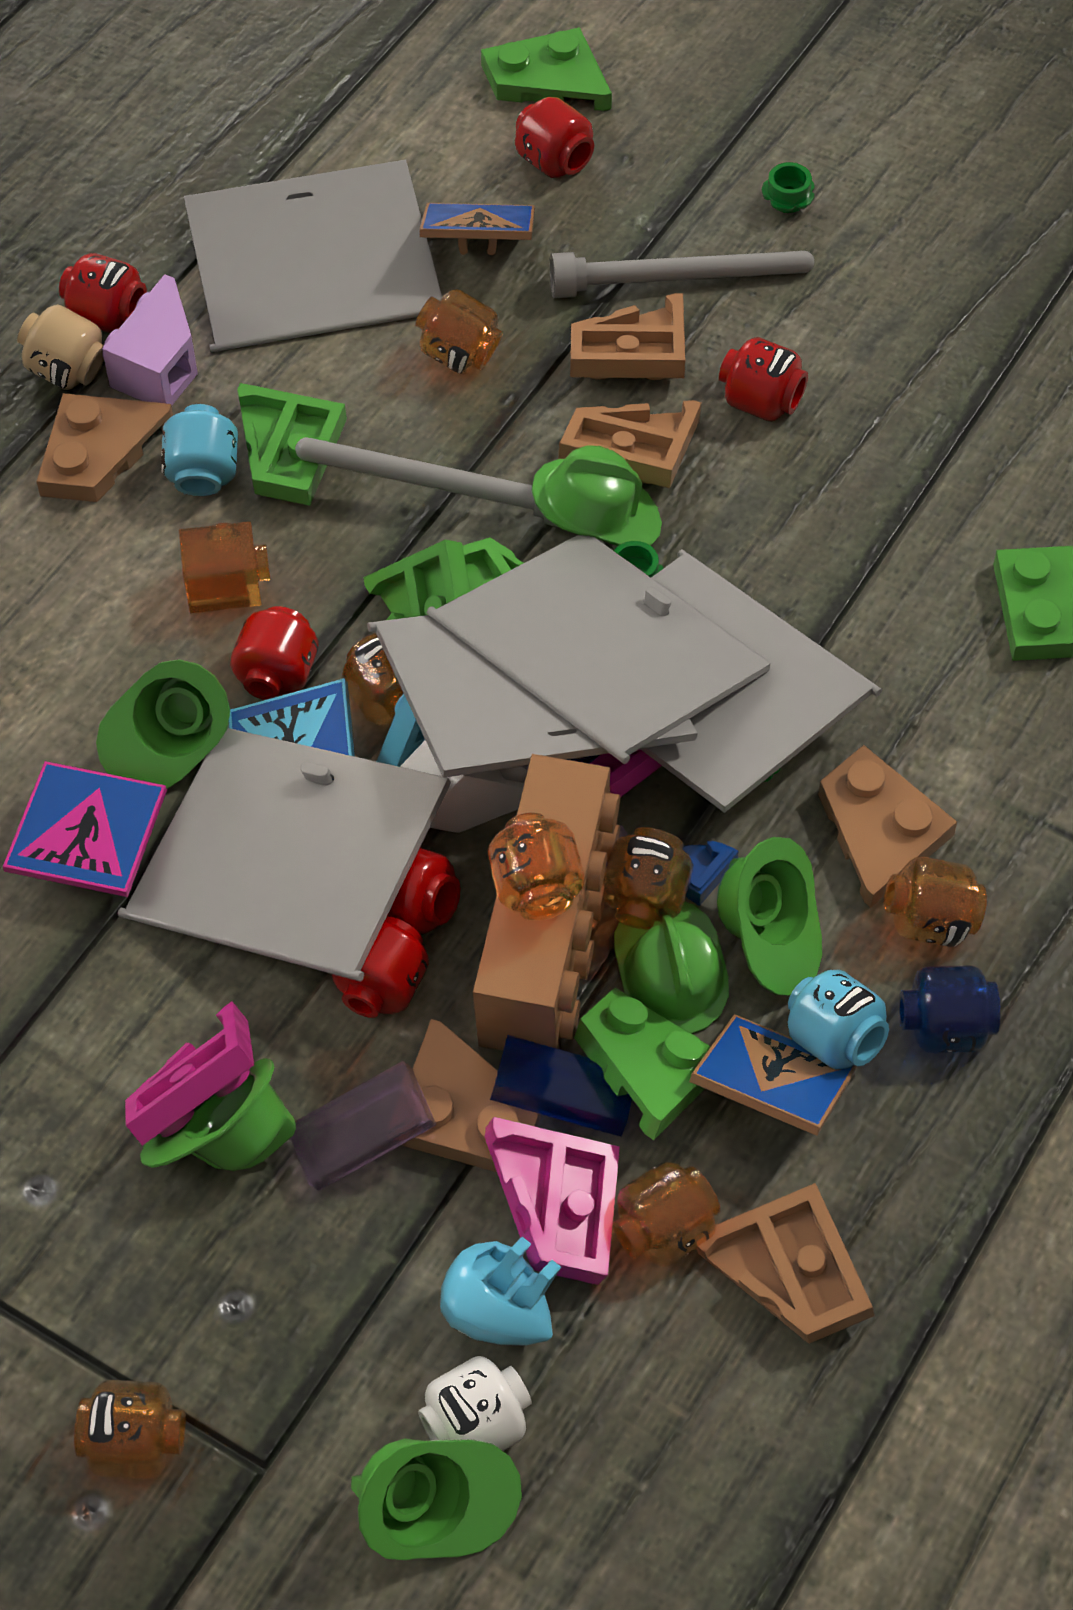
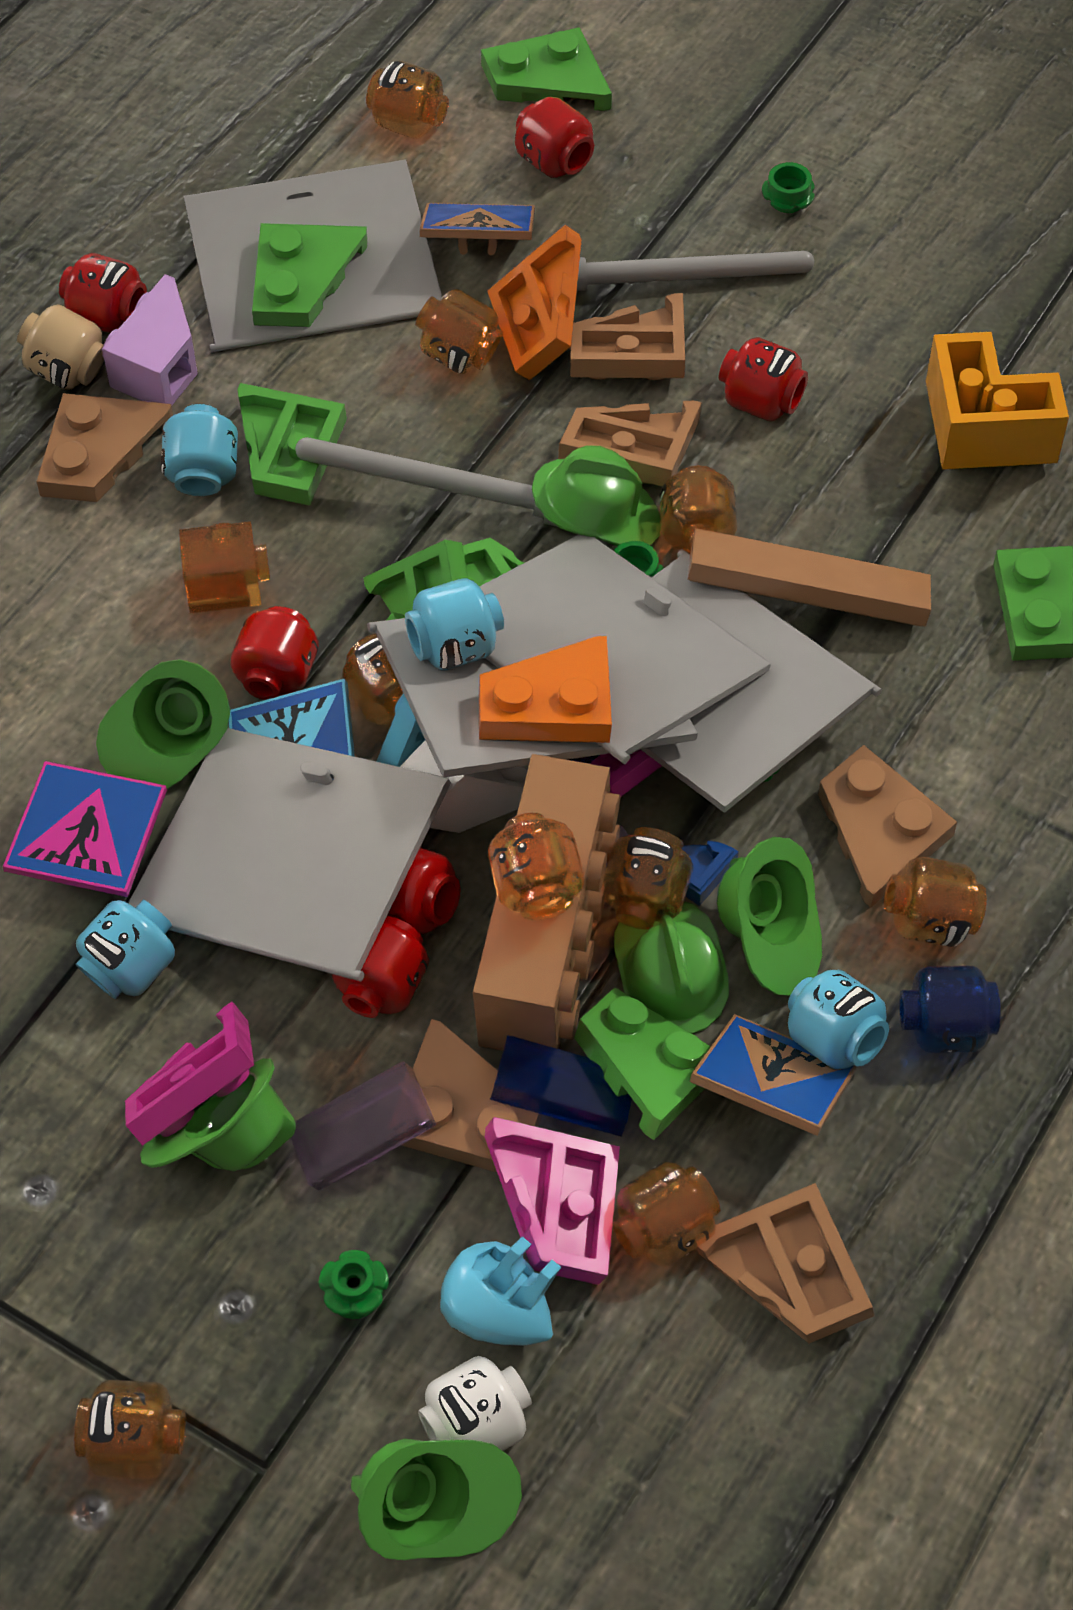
none -> medium azure head [76,899,175,999]
none -> bright green wing [252,223,368,327]
none -> green plate [318,1250,389,1319]
none -> clear orange head [366,60,449,139]
none -> medium azure head [405,578,504,670]
none -> orange wing [479,636,612,743]
none -> orange wing [487,225,582,380]
none -> clear orange head [659,465,738,554]
none -> medium nougat tile [687,528,931,627]
none -> light orange brick [926,332,1069,469]

